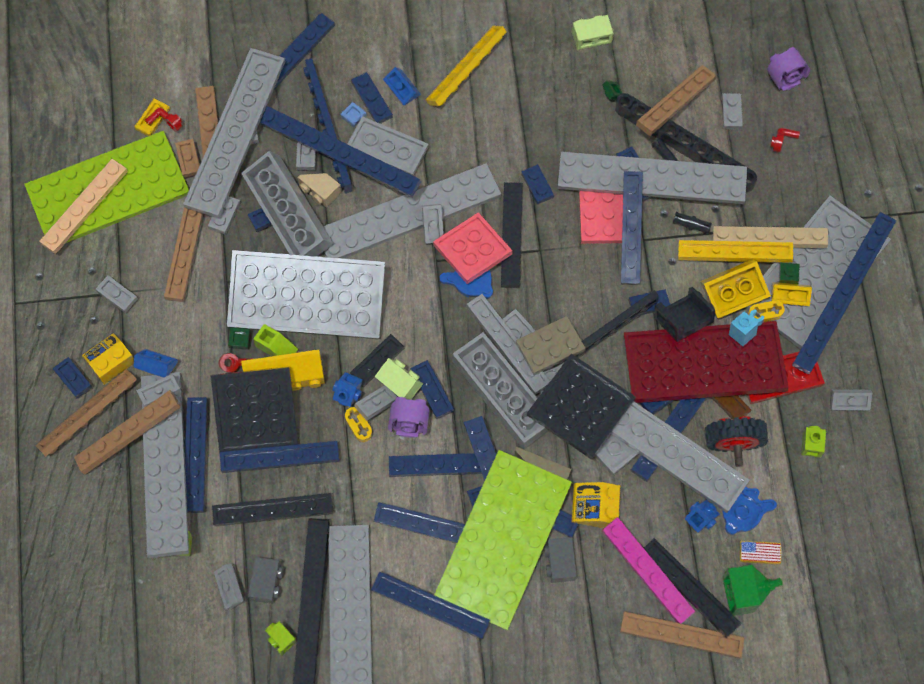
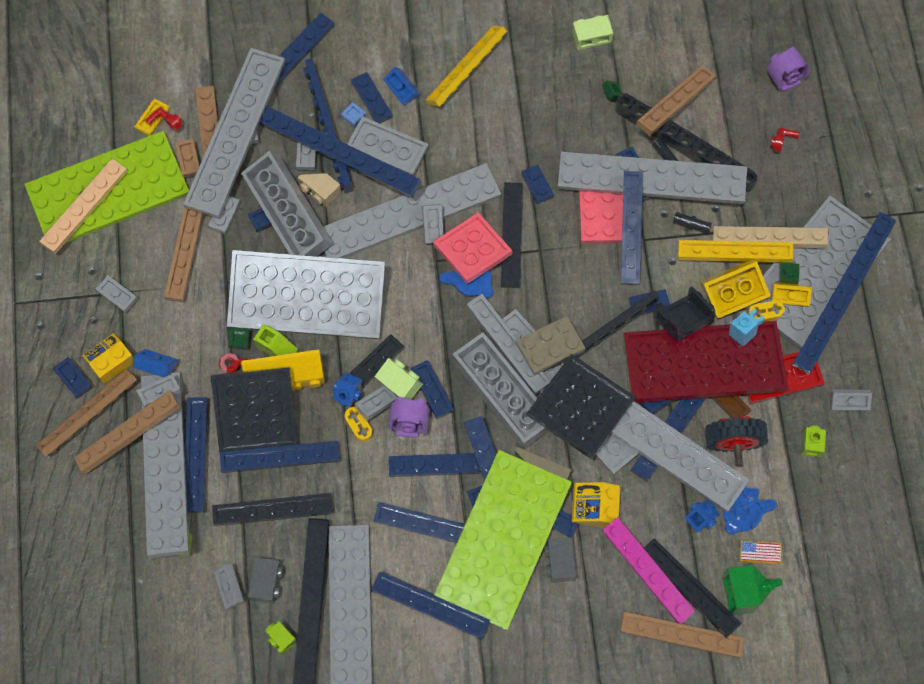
light grey plate [722,94,743,129] -> none

